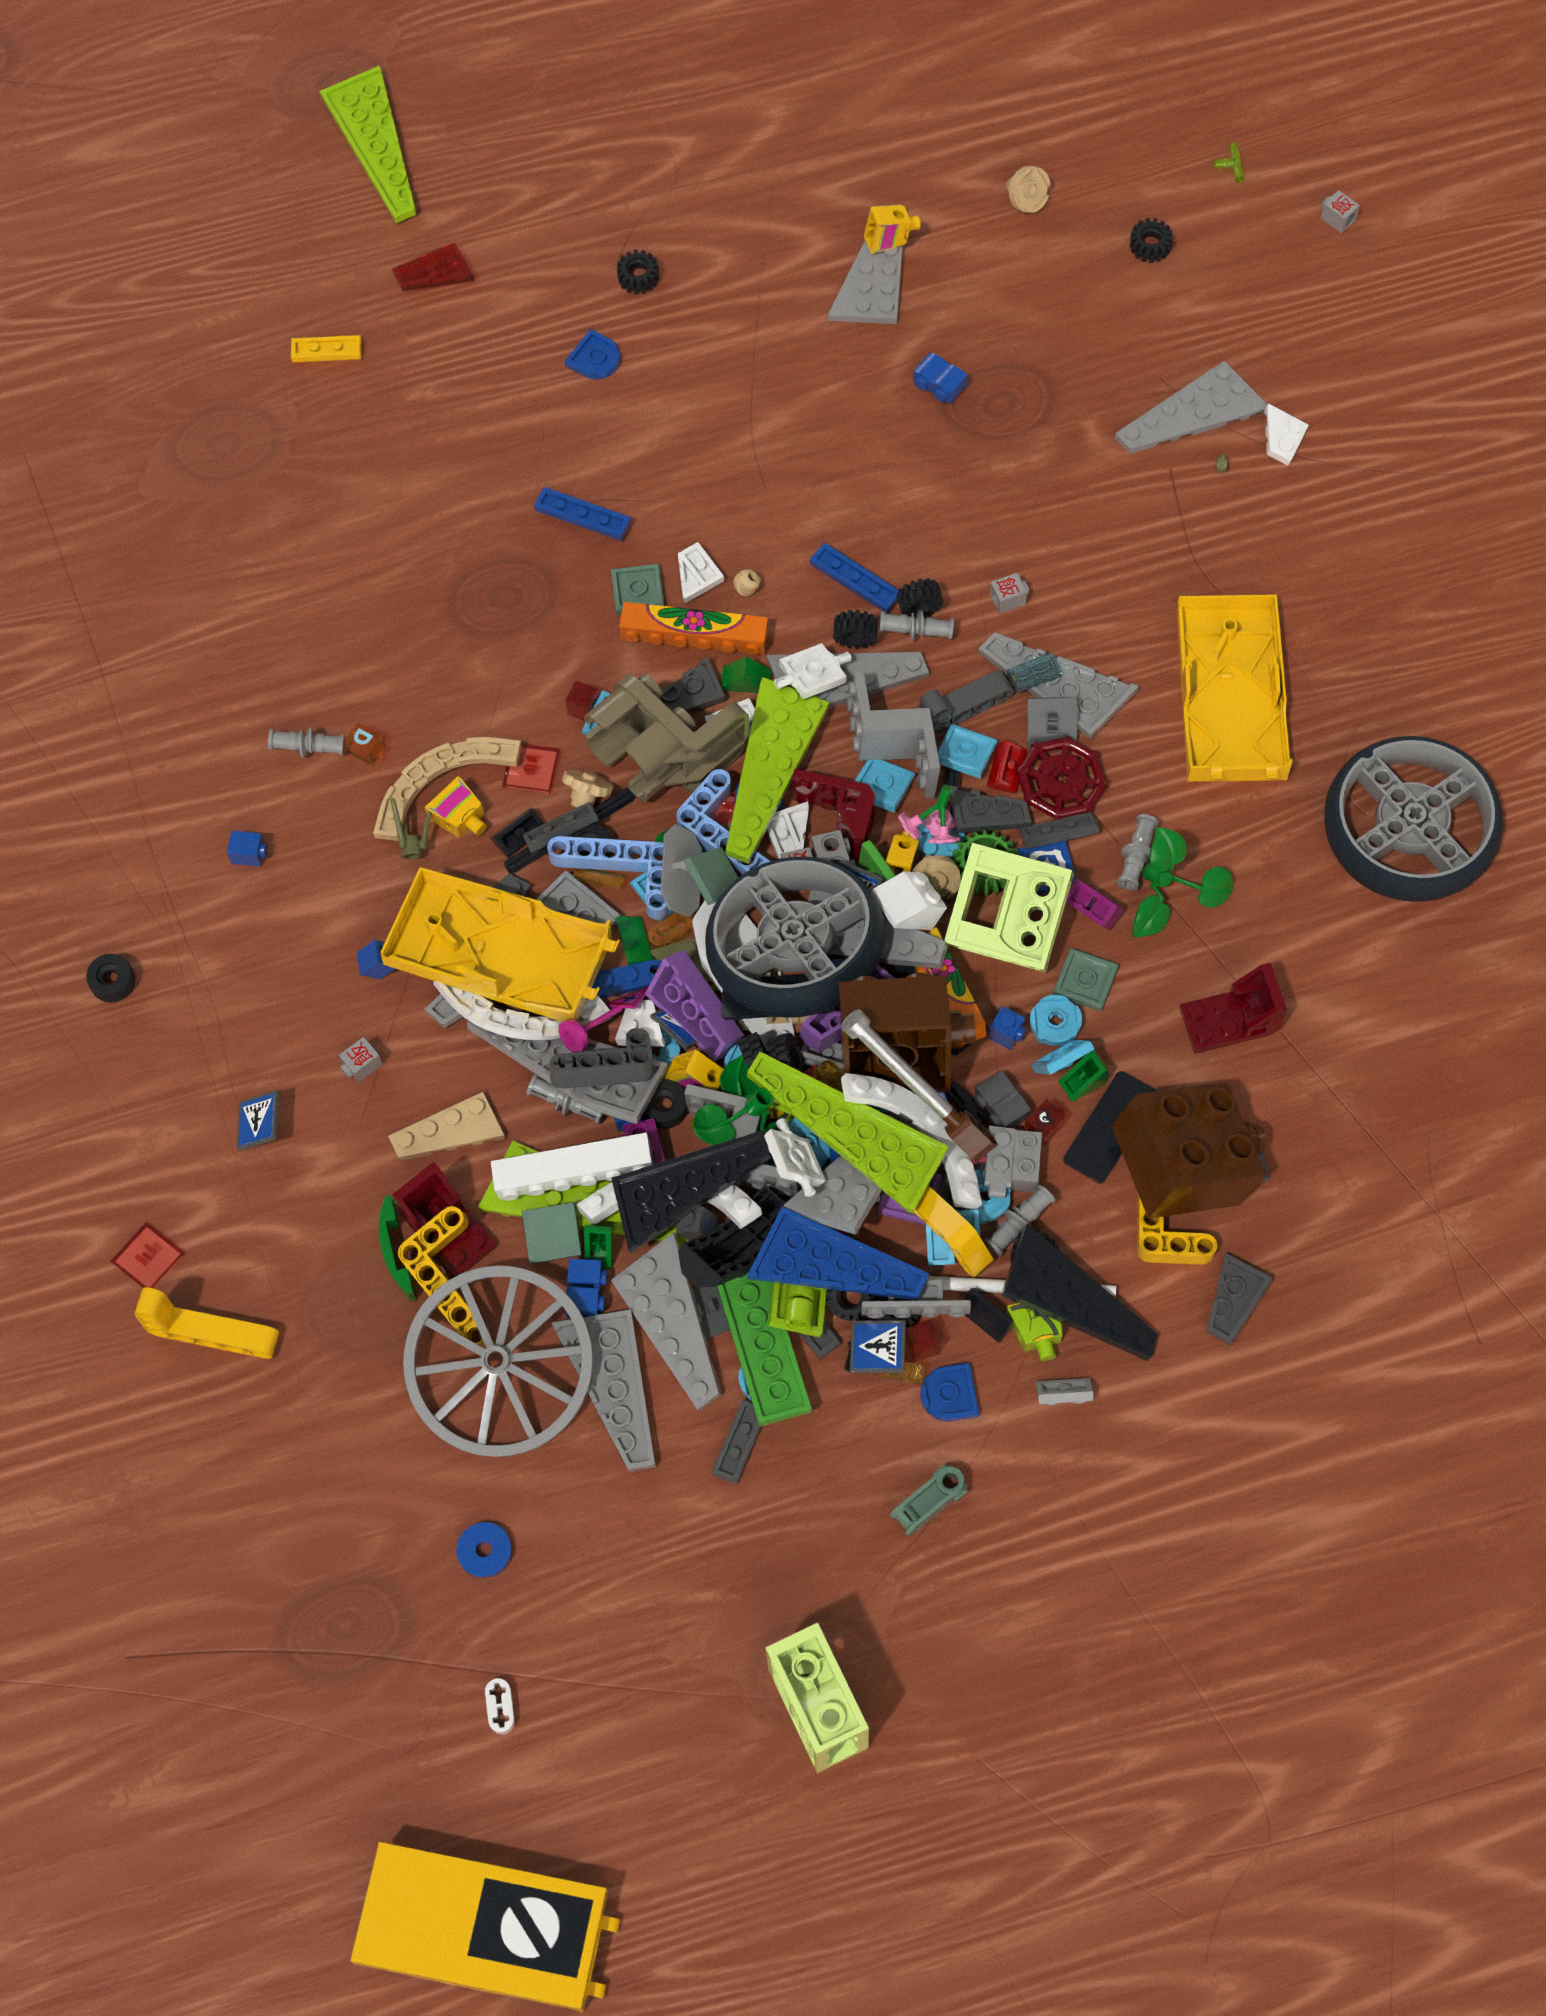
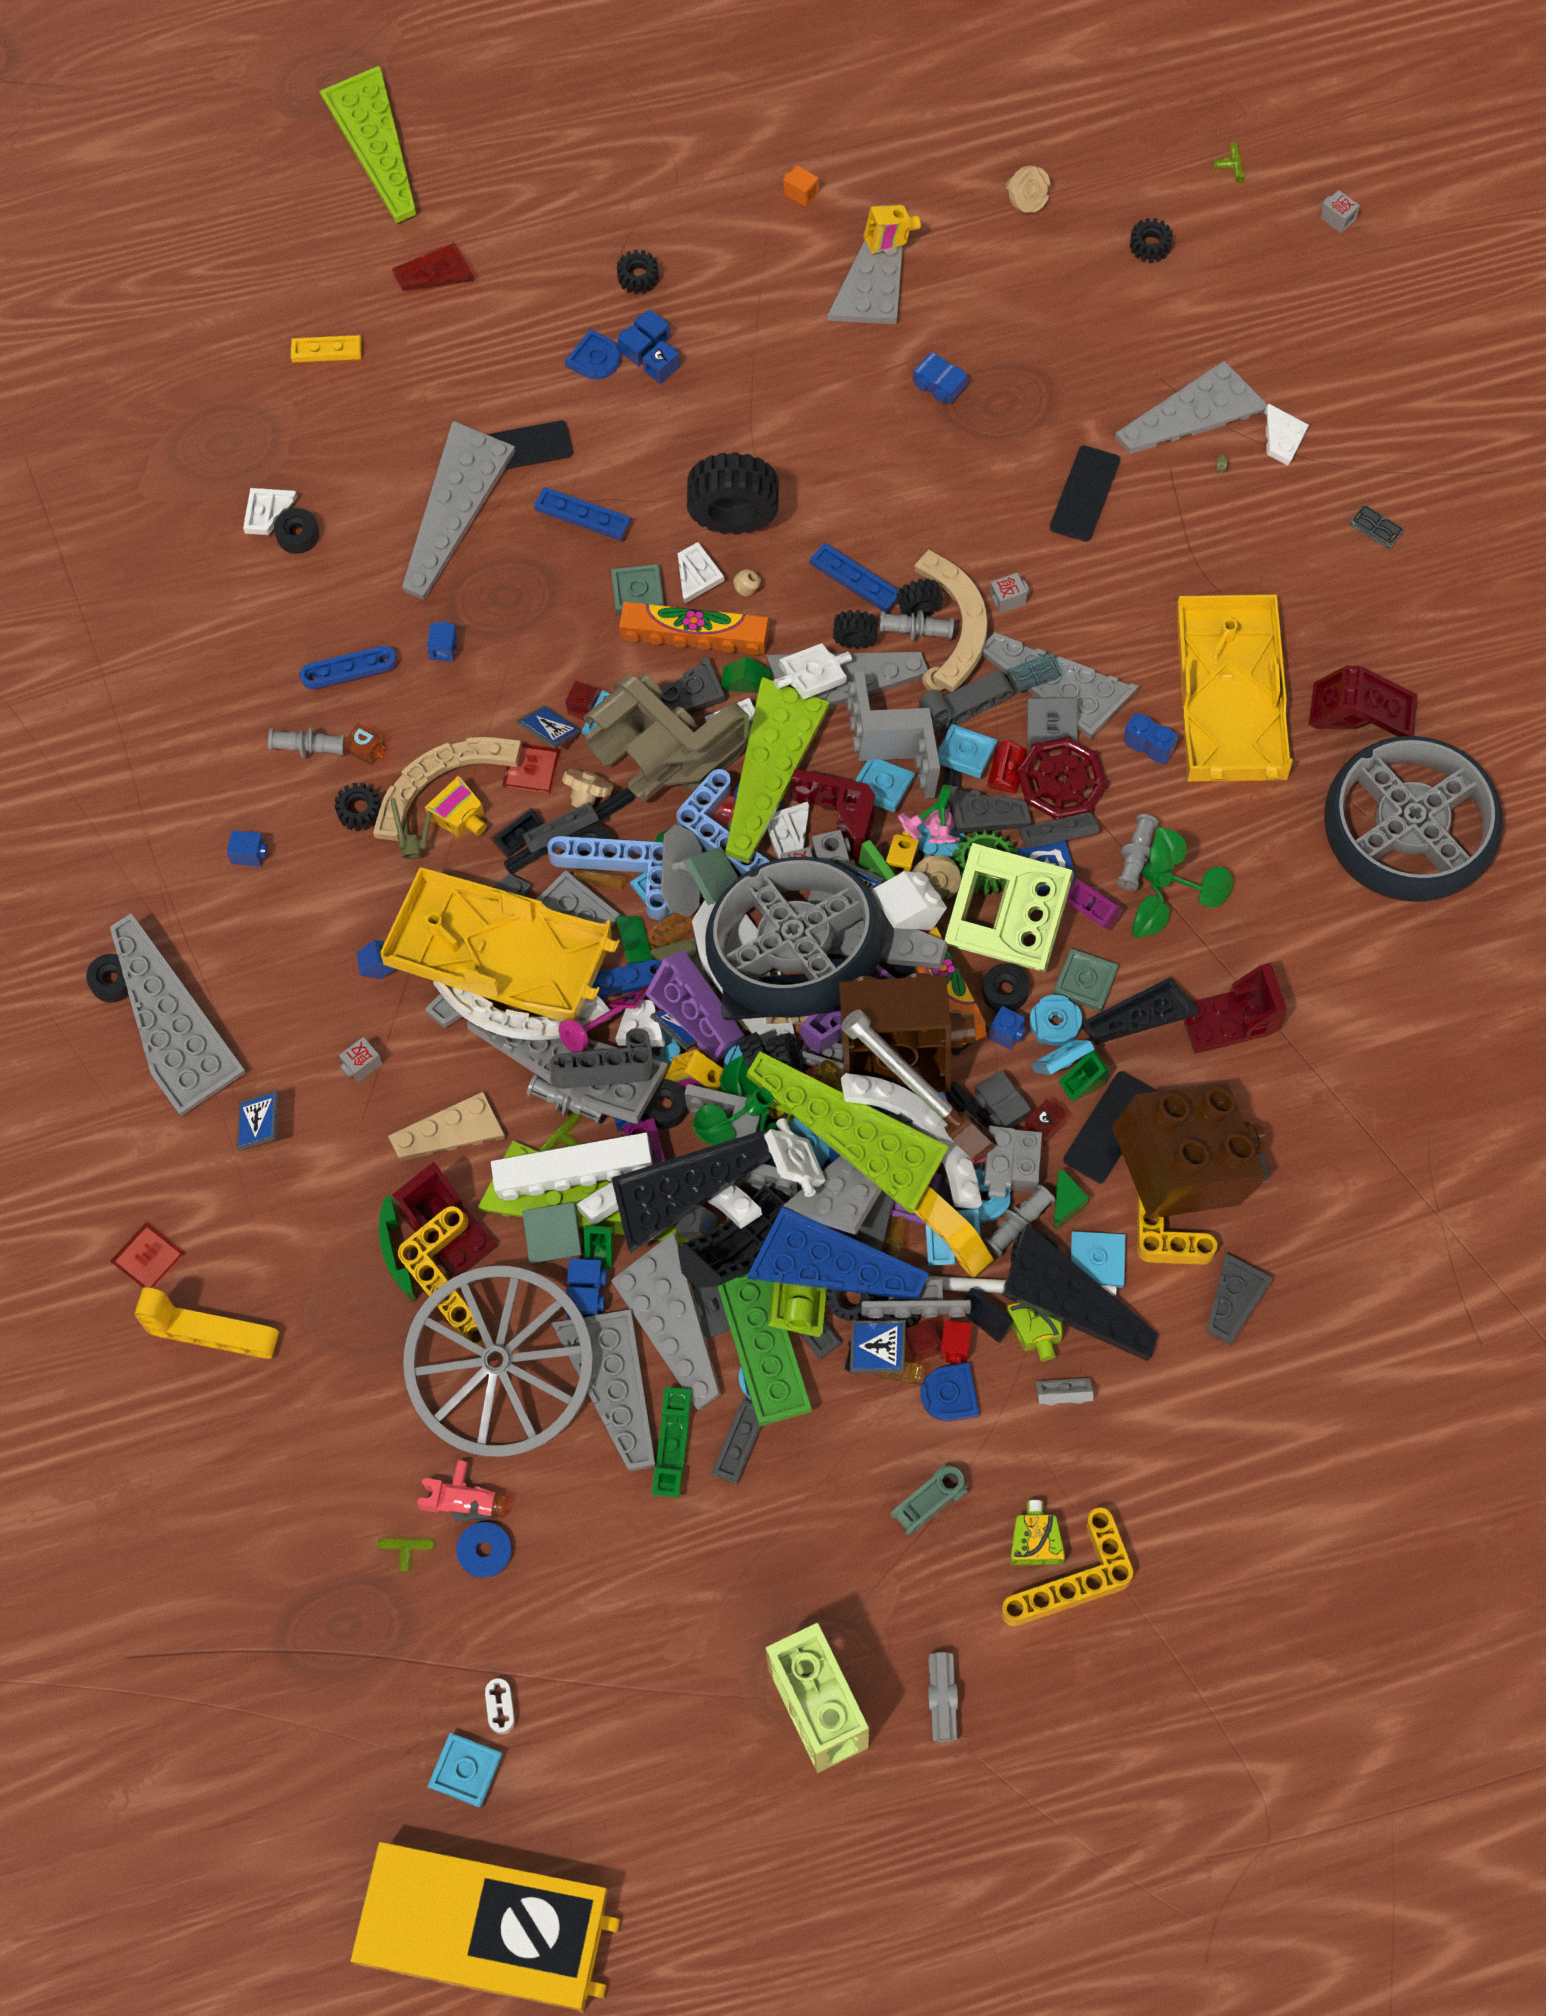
none -> light grey wing [110,913,246,1117]
none -> white wing [243,488,297,535]
none -> black tyre [274,508,319,554]
none -> blue plate [300,646,397,689]
none -> black tyre [334,783,381,831]
none -> clear neon green piece [378,1538,434,1572]
none -> light grey wing [402,421,516,601]
none -> coral piece [417,1460,508,1522]
none -> blue brick [427,621,458,662]
none -> medium azure plate [427,1733,503,1808]
none -> black piece [486,420,572,470]
none -> piece [516,705,582,749]
none -> clear neon green piece [539,1112,581,1152]
none -> blue piece [617,309,671,367]
none -> blue brick [642,340,680,384]
none -> green slope [651,1387,692,1498]
none -> black tyre [687,452,779,534]
none -> orange brick [783,165,819,207]
none -> dark grey tile [857,1192,894,1252]
none -> clear yellow pin [884,1216,908,1260]
none -> tan plate [914,550,987,692]
none -> tan tile [922,667,944,691]
none -> light grey piece [928,1652,958,1743]
none -> red brick [940,1320,972,1364]
none -> black tyre [982,963,1029,1012]
none -> yellow beam [1001,1508,1133,1626]
none -> torso [1010,1500,1065,1566]
none -> black piece [1049,445,1120,542]
none -> green slope [1053,1170,1089,1229]
none -> medium azure plate [1071,1232,1125,1288]
none -> black wing [1082,977,1198,1045]
none -> blue brick [1123,713,1178,764]
none -> dark red bracket [1309,665,1417,737]
none -> tile [1349,504,1404,550]

